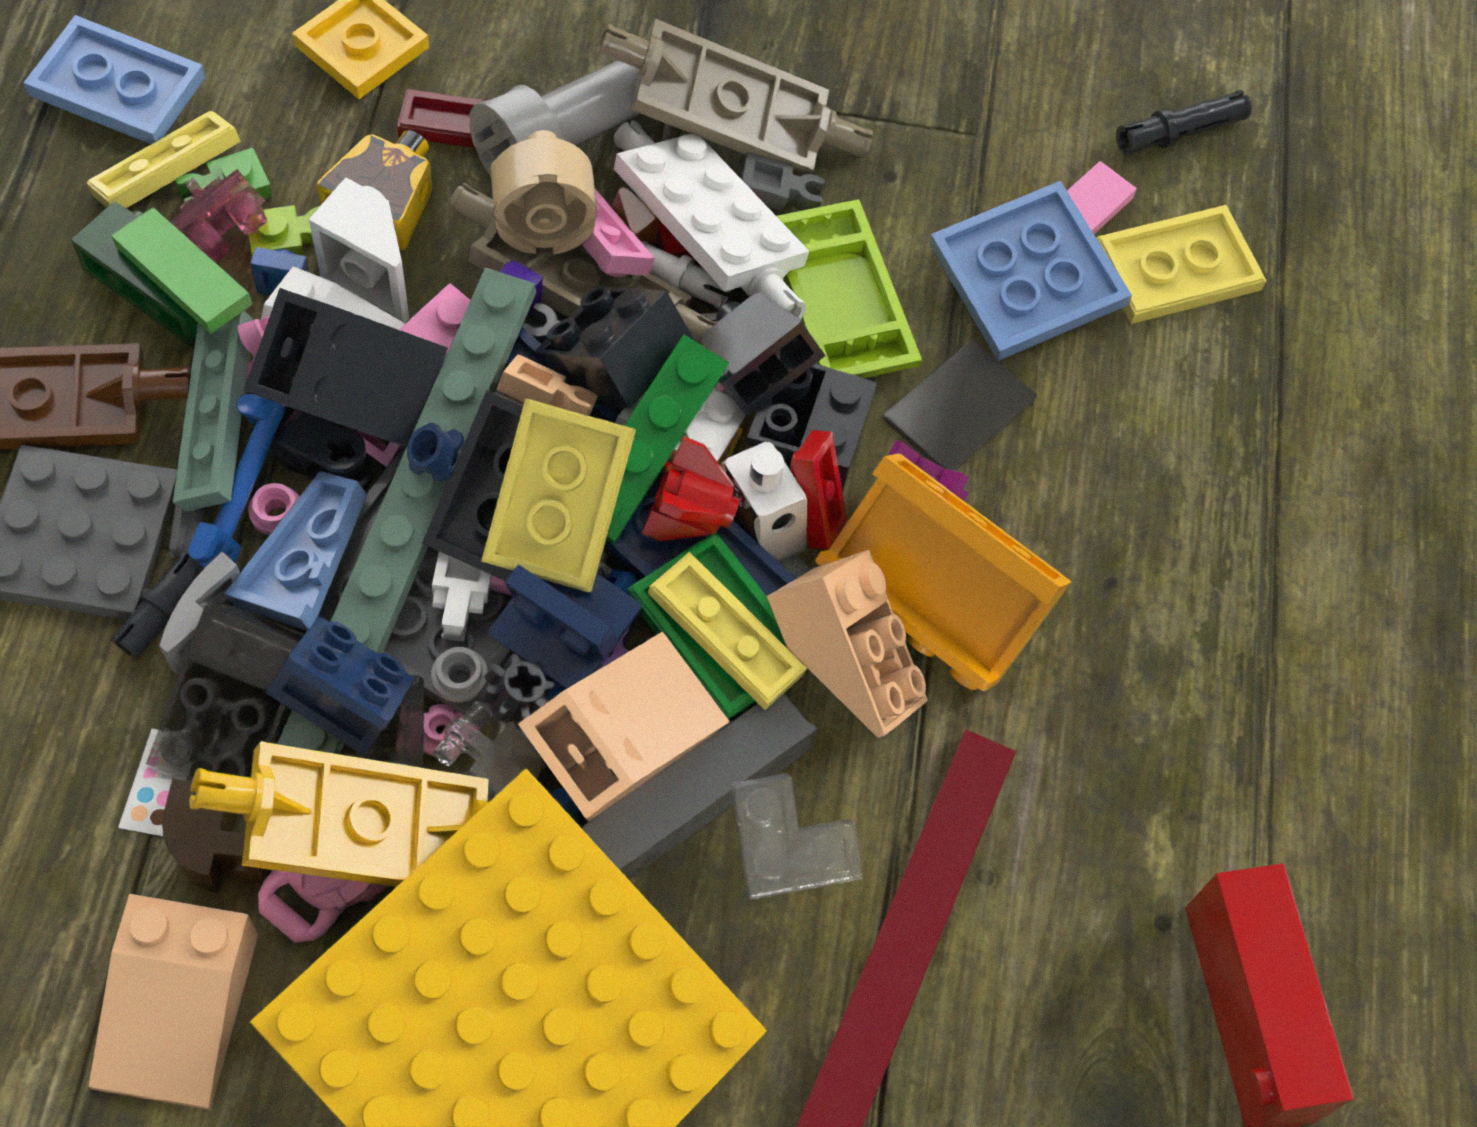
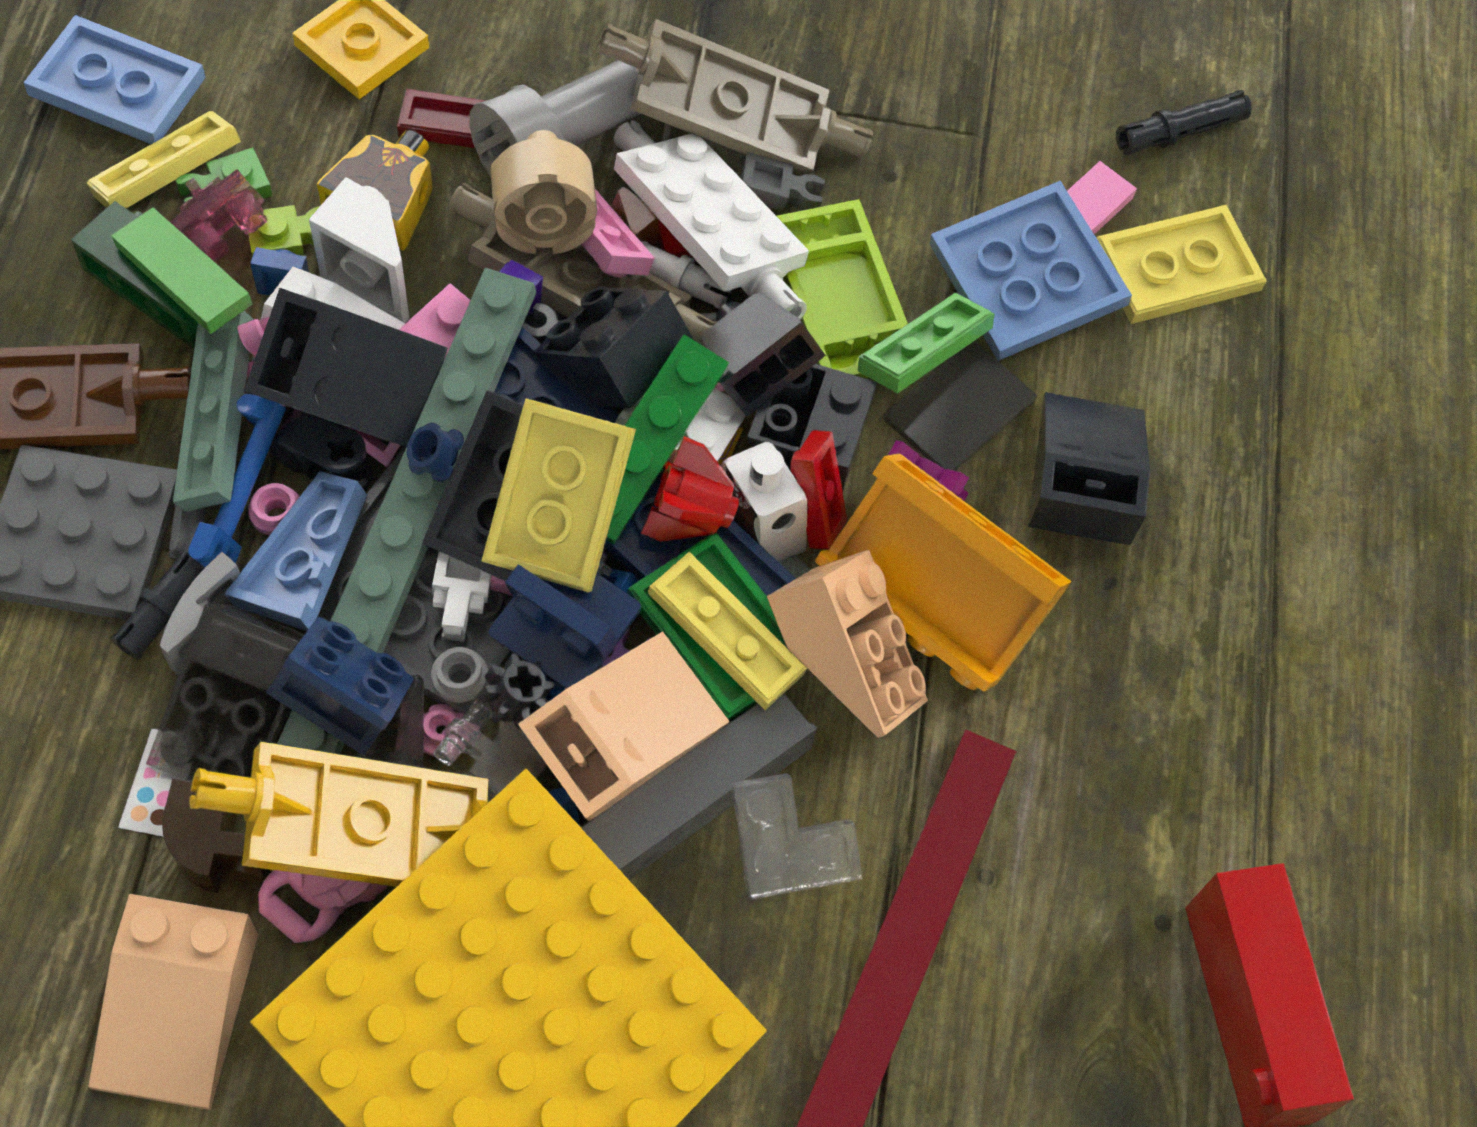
light nougat plate [496,354,598,416] -> none
none -> bright green tile [858,293,995,394]
none -> black slope [1028,392,1150,546]

